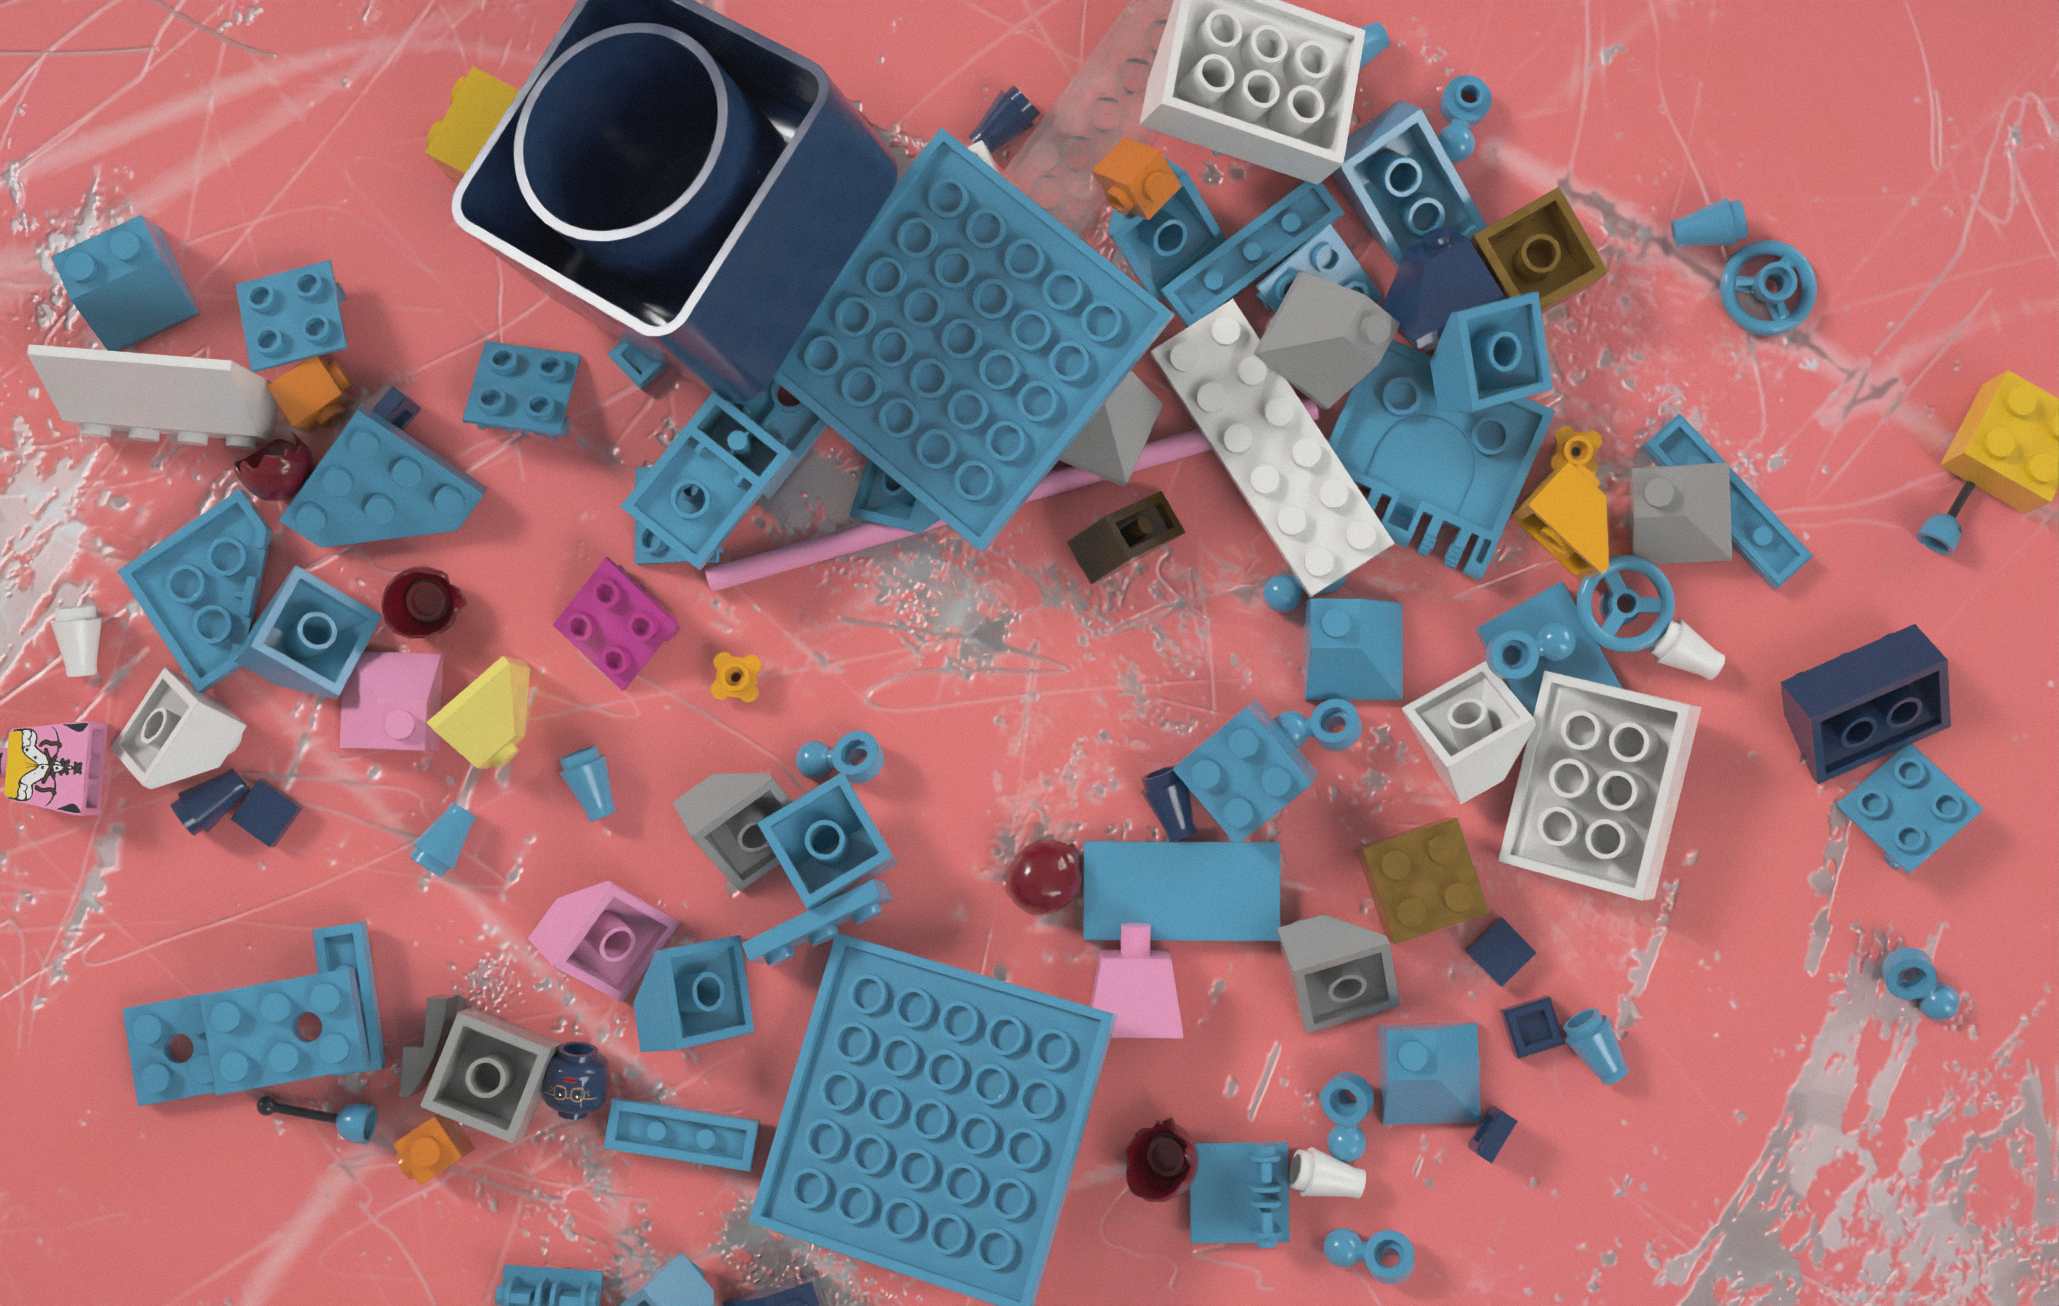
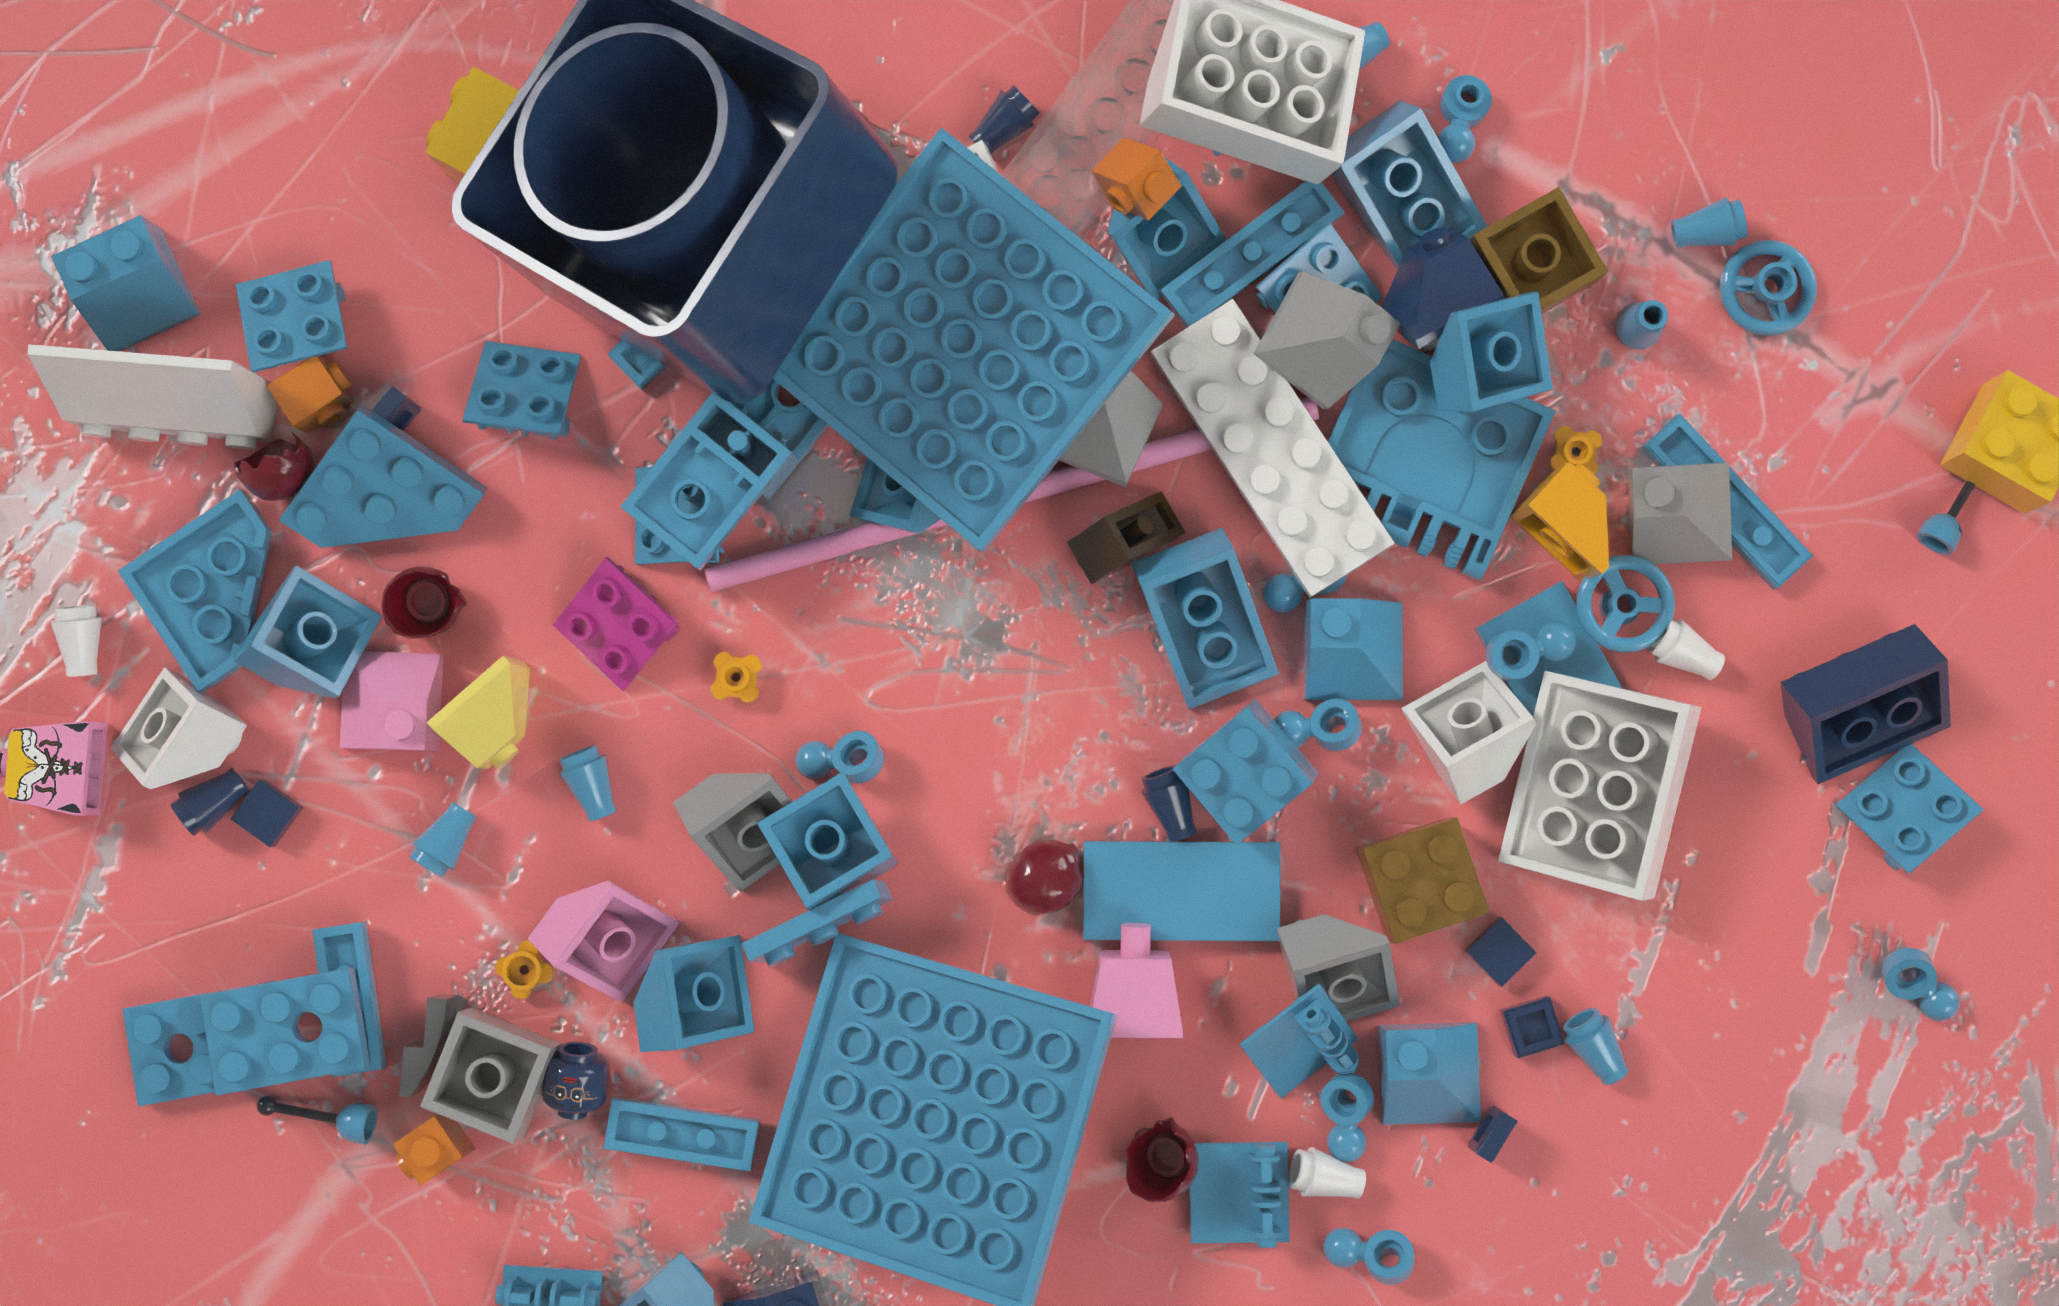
none -> light orange plate [495,940,554,999]
none -> dark azure slope [1131,528,1279,710]
none -> dark azure hinge [1239,984,1359,1098]
none -> dark azure cone [1615,300,1668,350]

